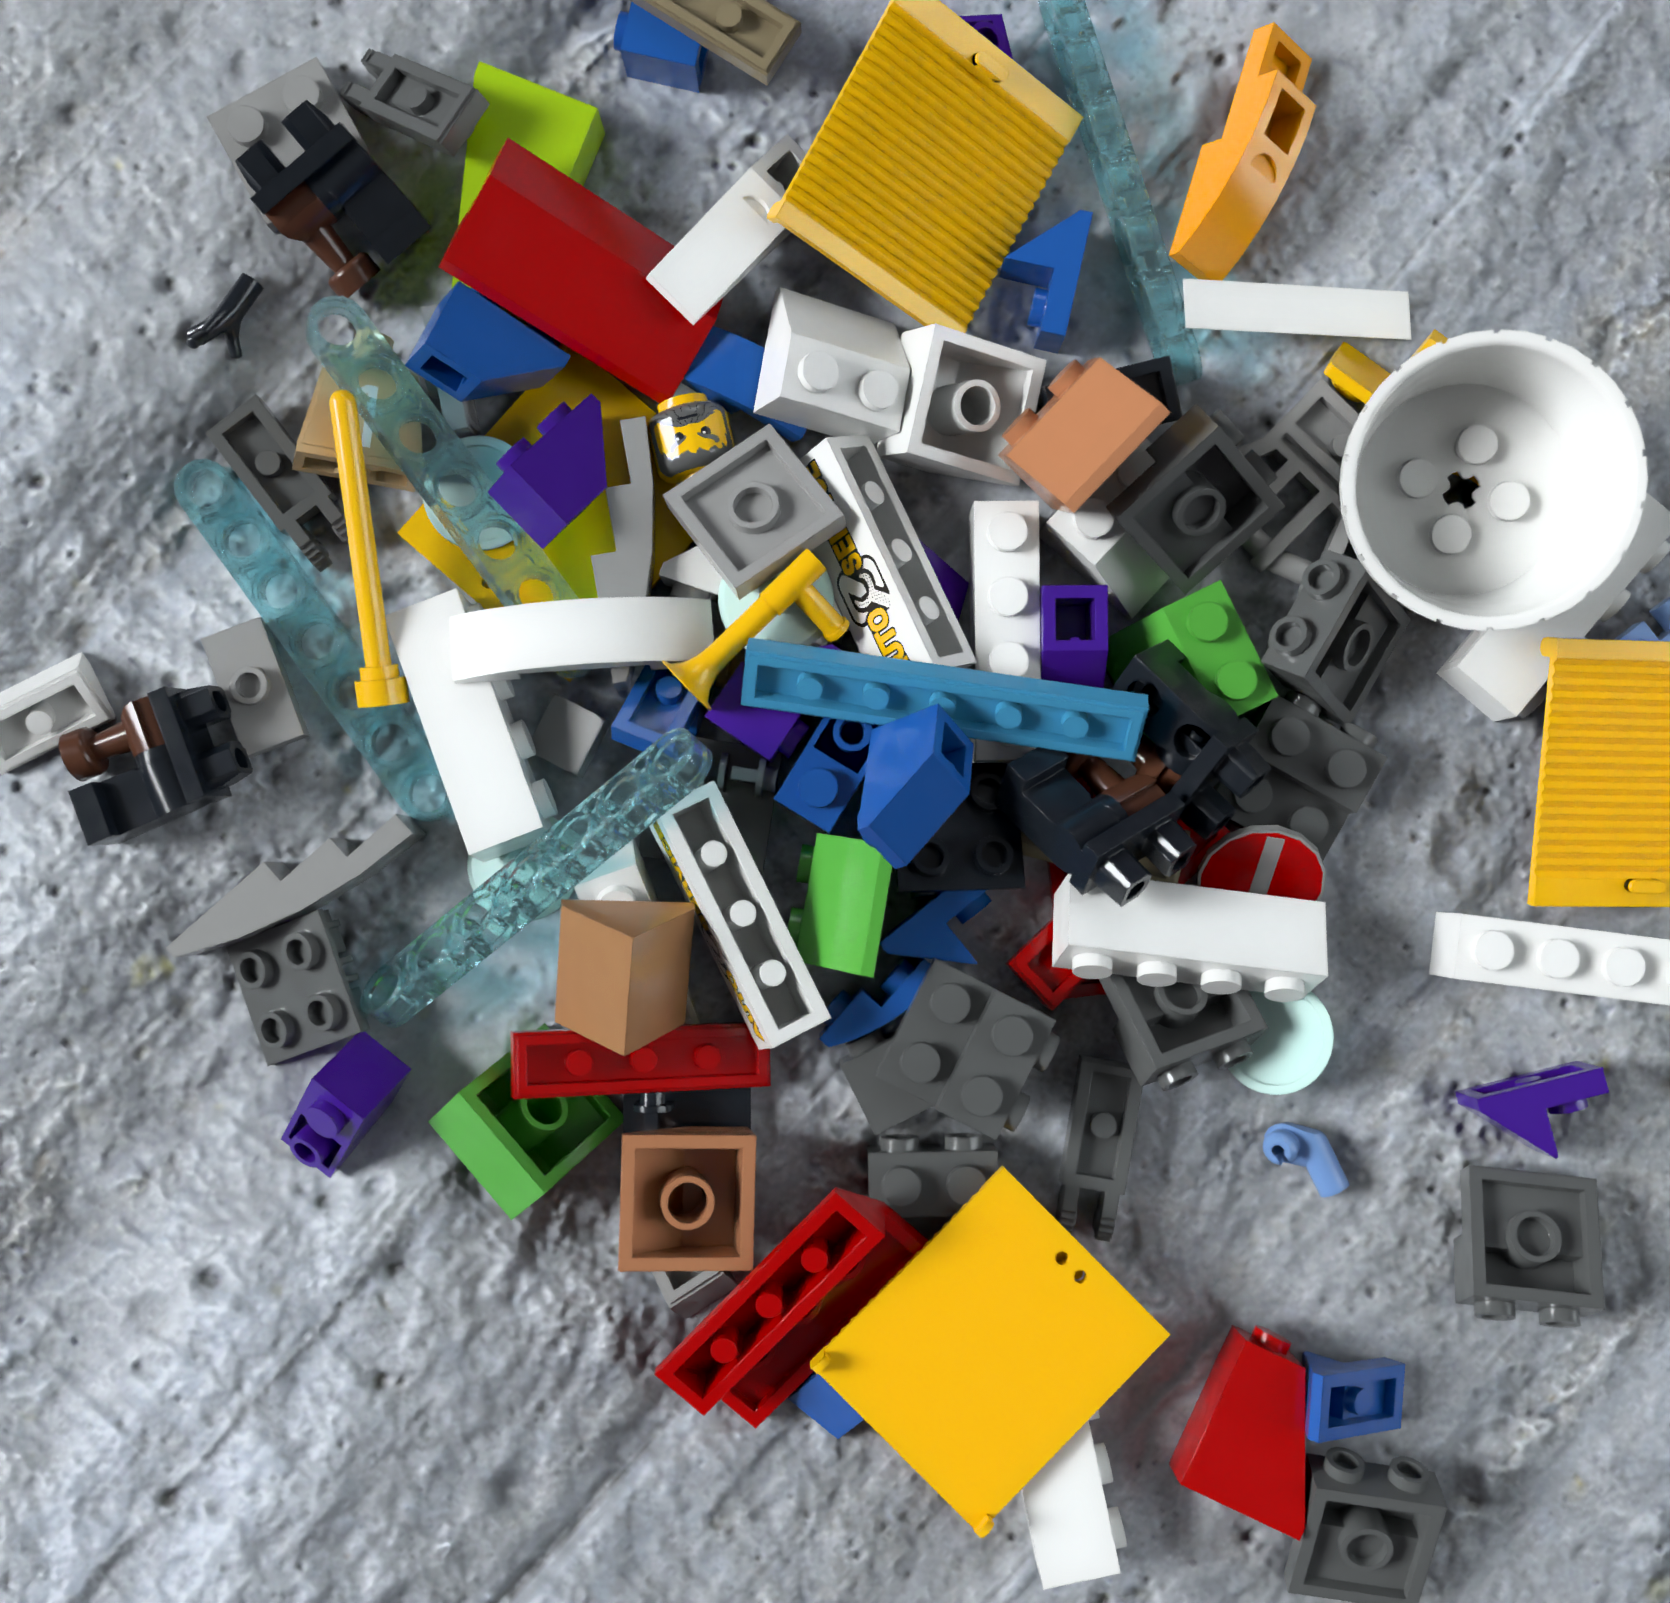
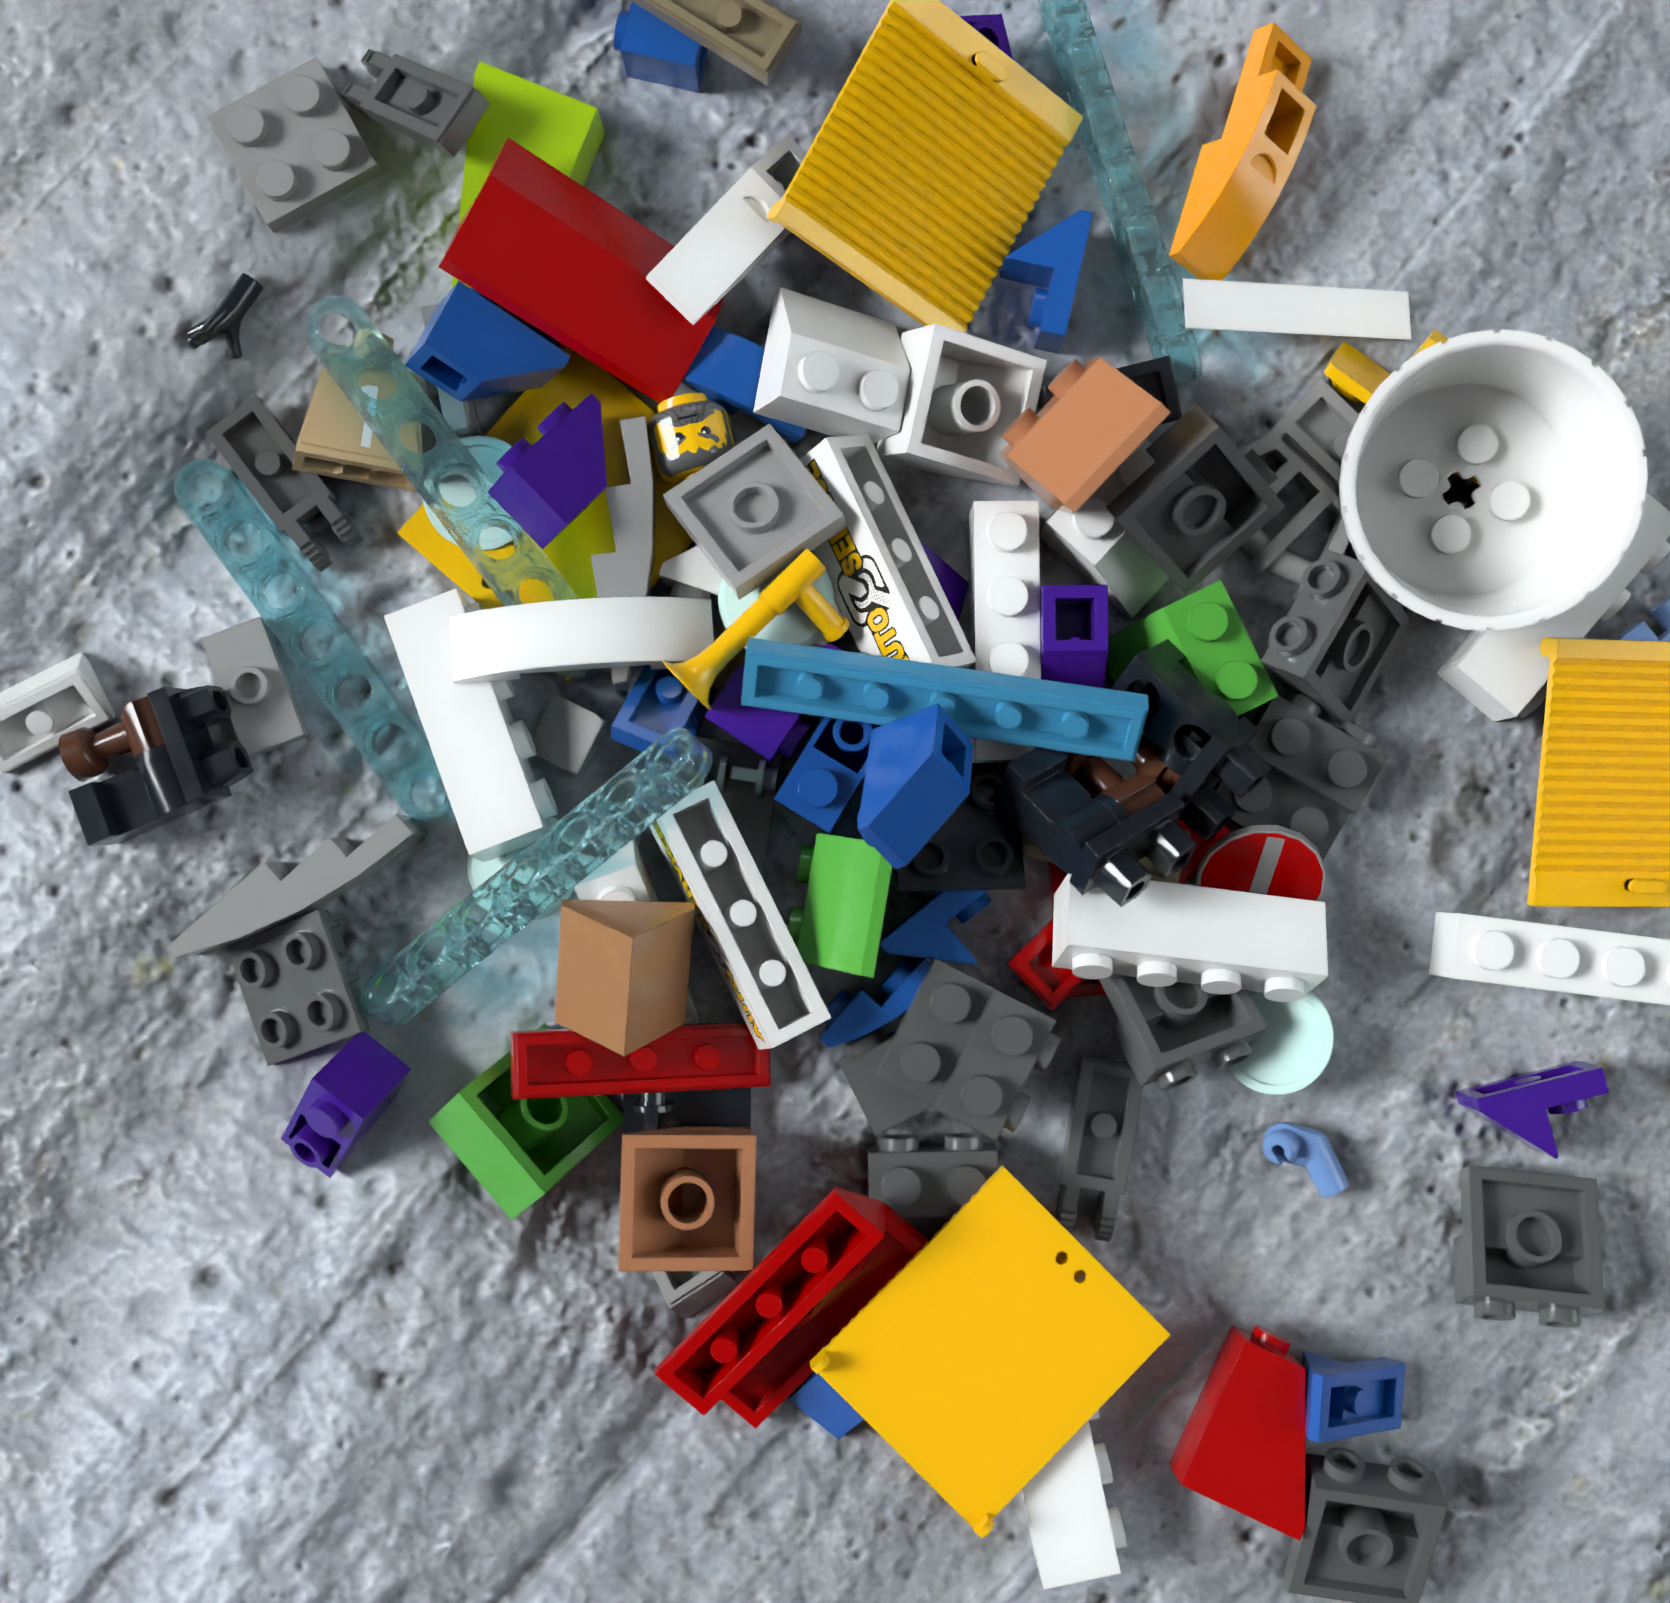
black hips [235,100,433,302] -> none
yellow piece [329,389,410,708] -> none

